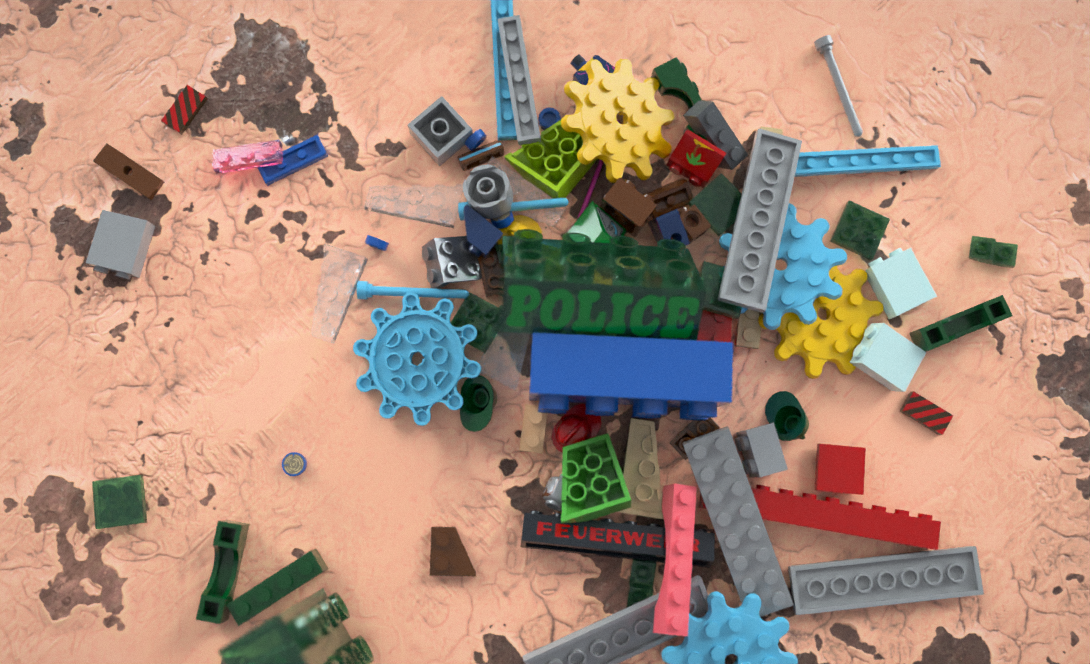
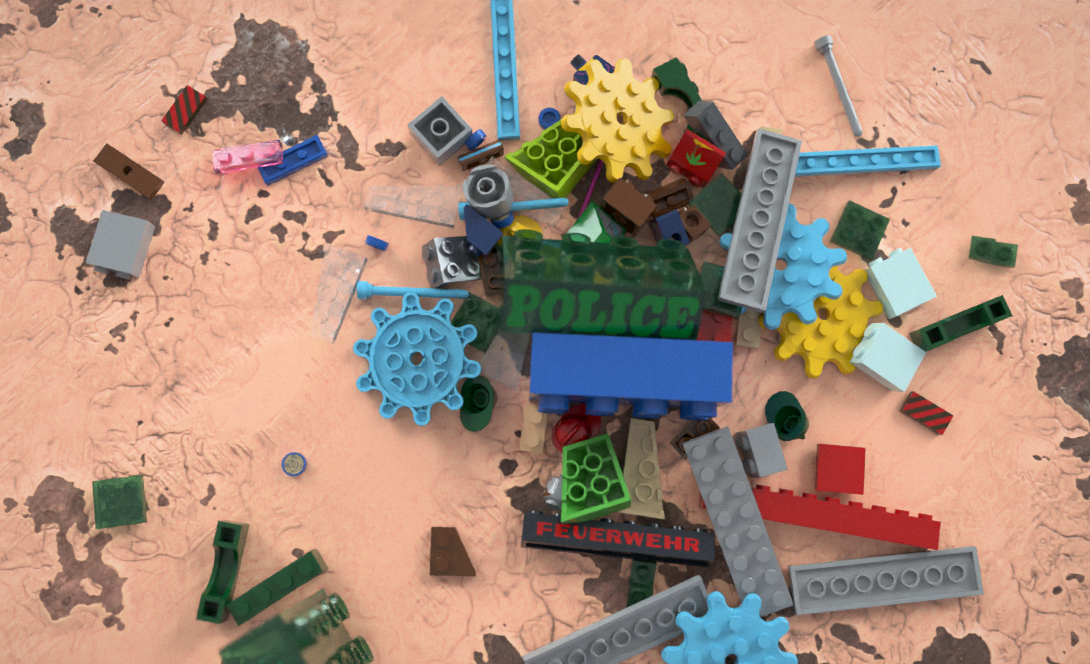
light grey plate [498,15,541,145] -> none
coral arch [653,483,697,637] -> none

